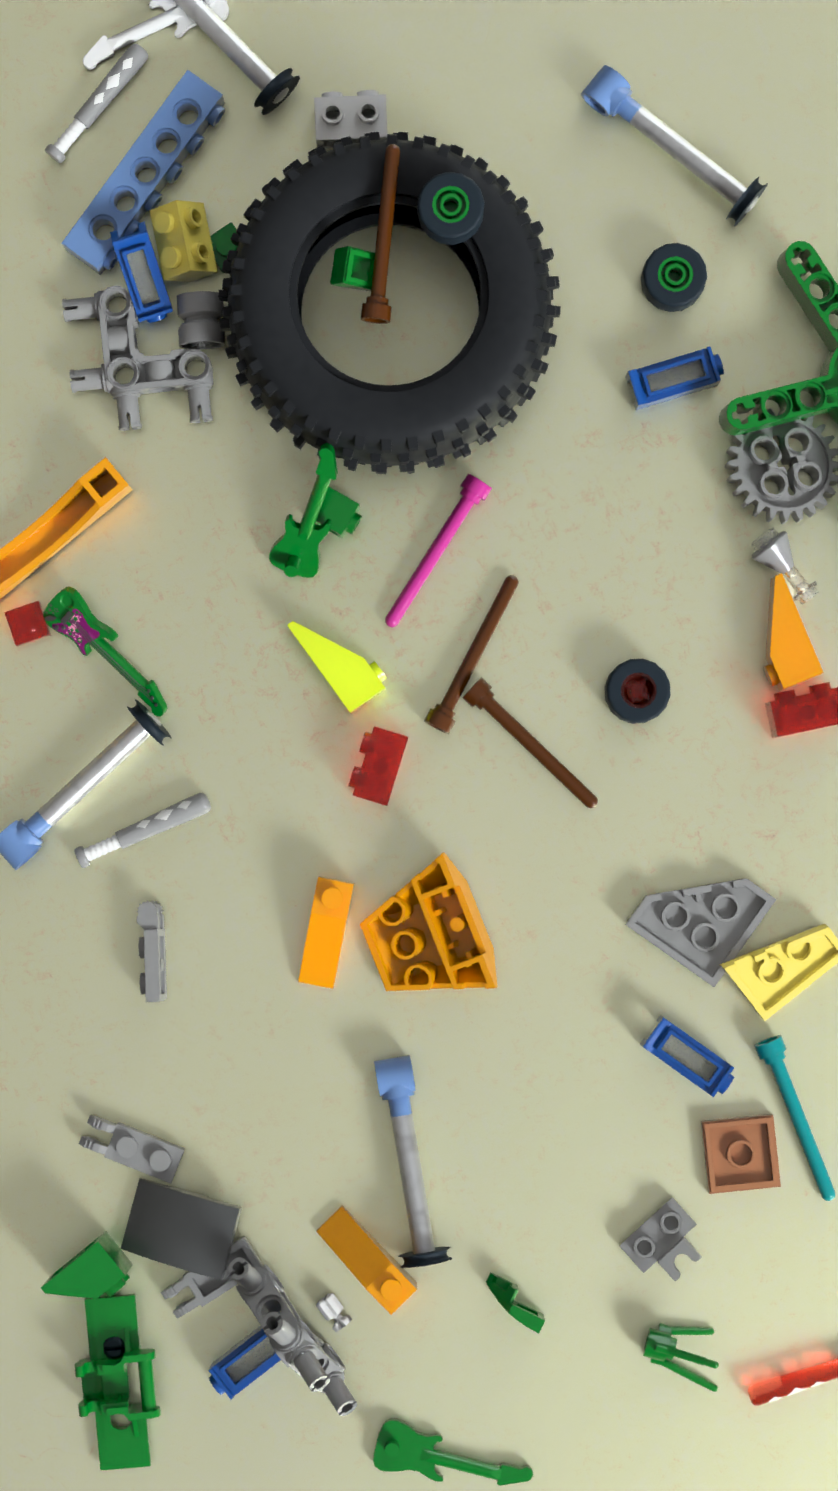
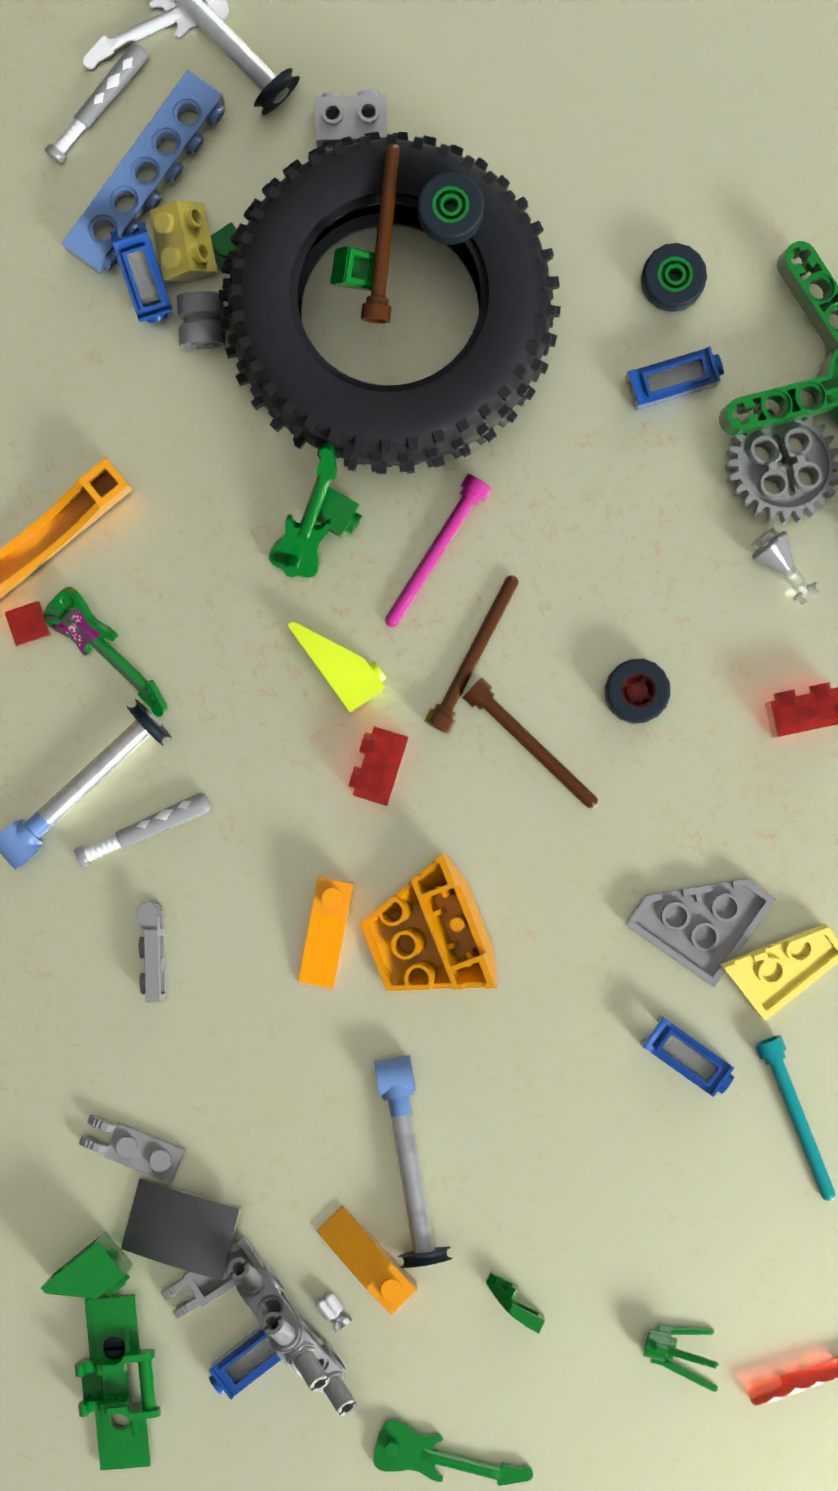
light grey pin [62,286,214,431] -> none
piece [581,65,768,226] -> none
light grey plate [620,1197,702,1281] -> none
nougat tile [701,1114,781,1194] -> none
light orange slope [764,573,824,691] -> none

